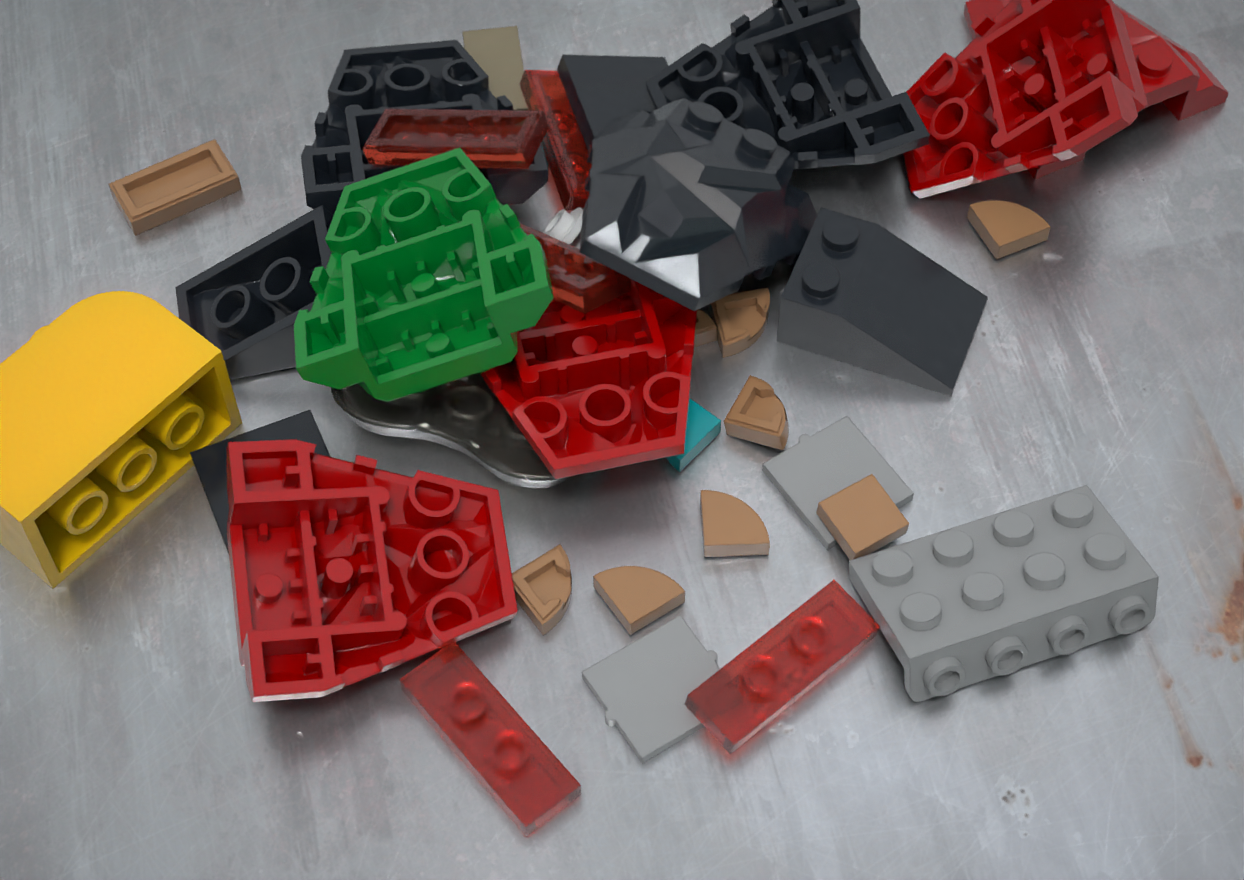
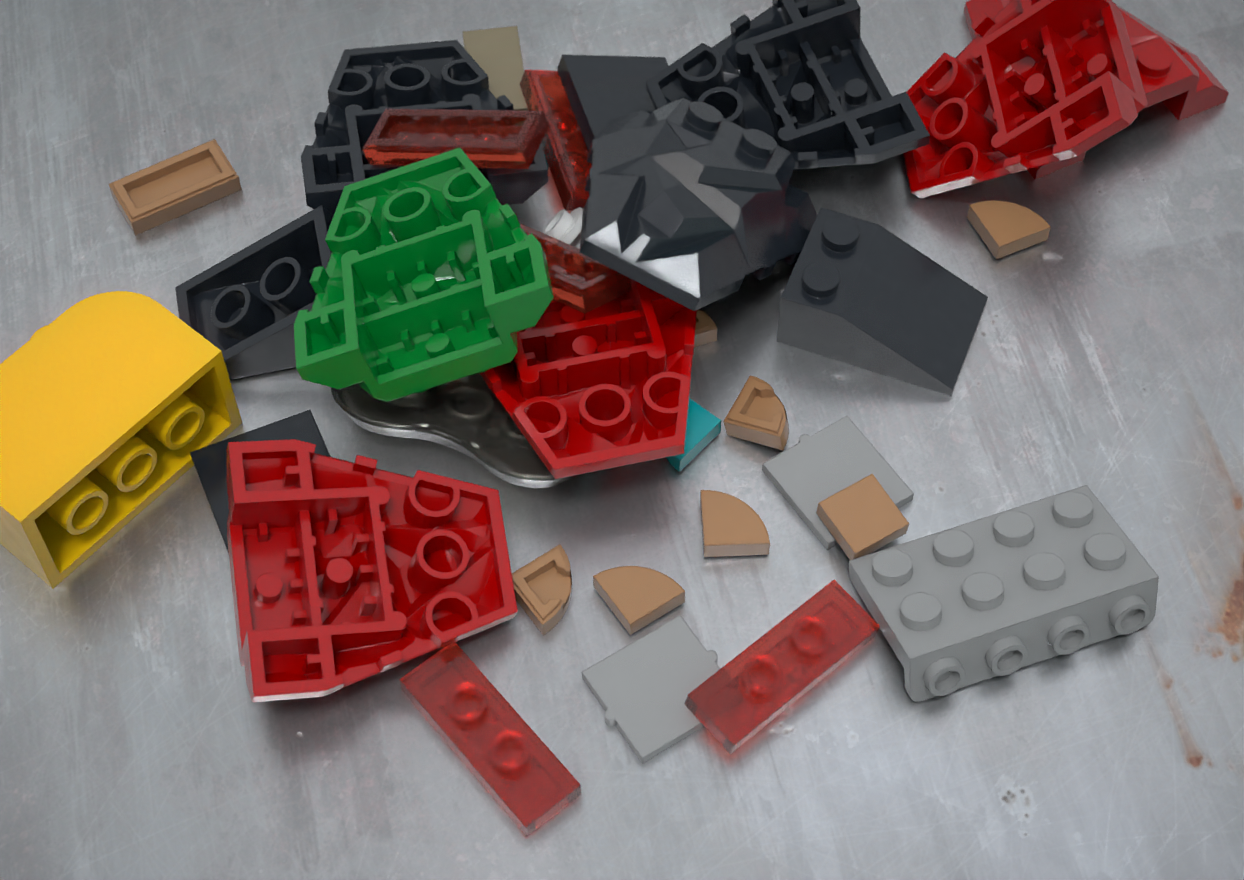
medium nougat tile [709,288,770,358] -> none

